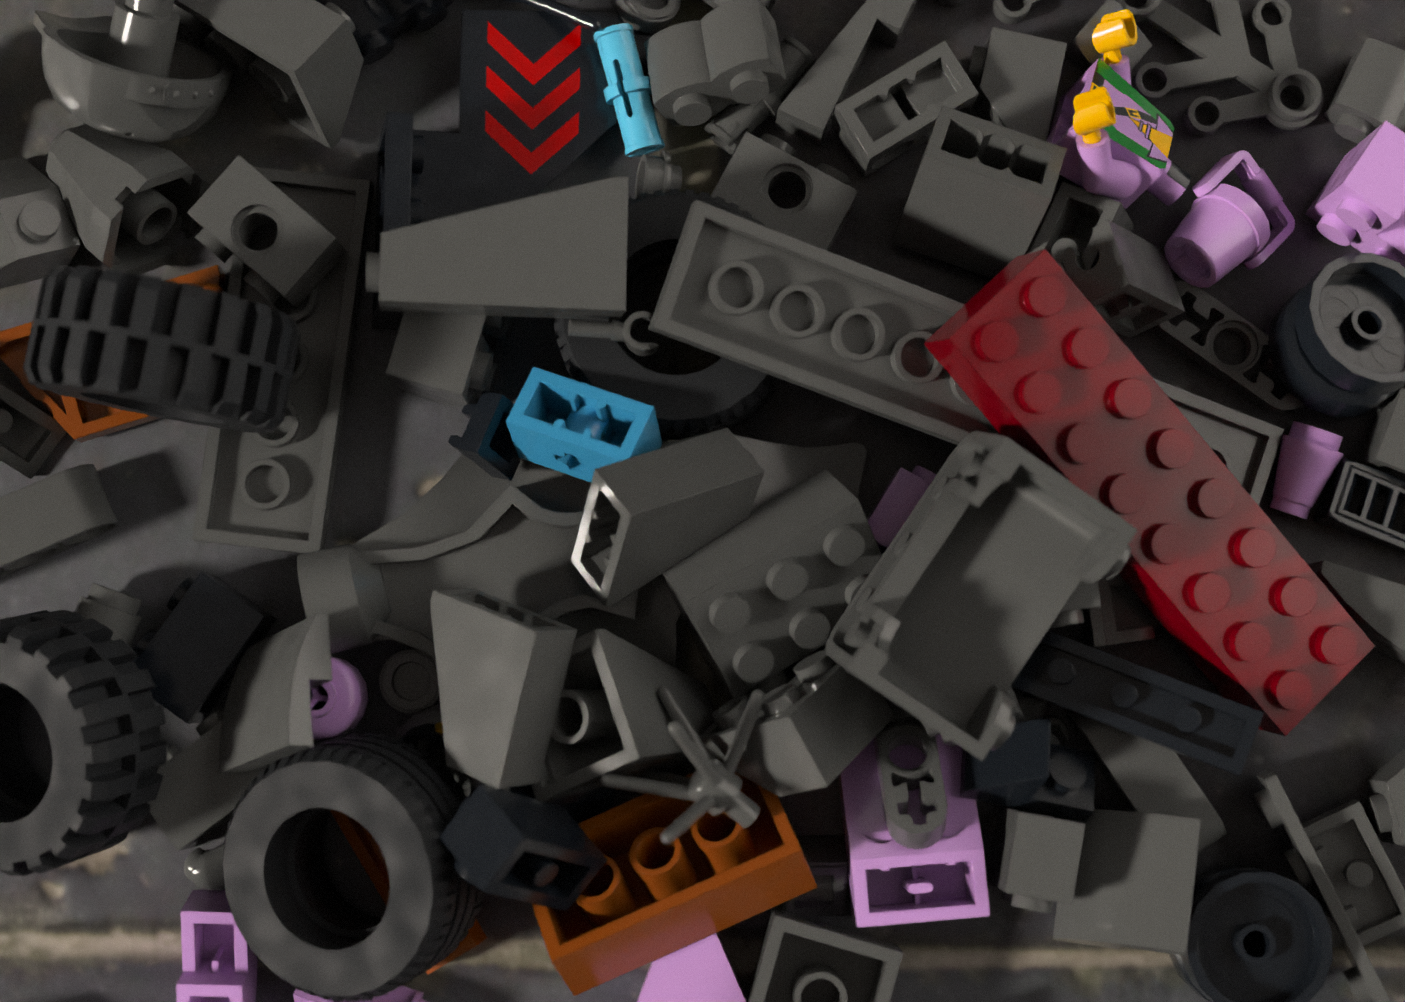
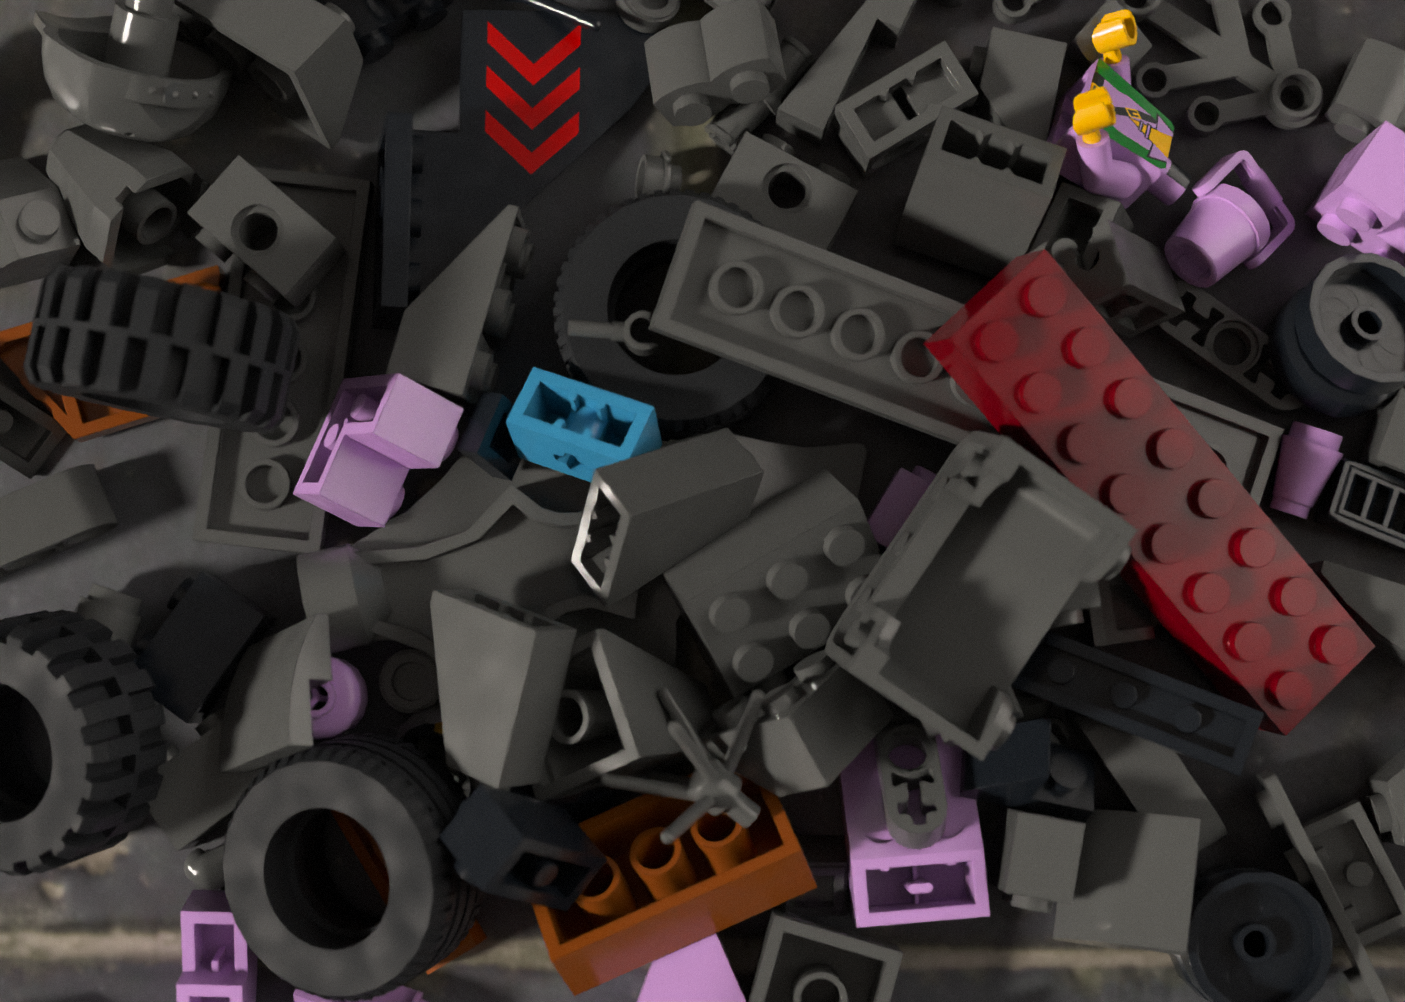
dark grey slope [366,176,629,321] -> none
medium azure pin [593,23,665,158] -> none
none -> lavender brick [293,373,464,527]

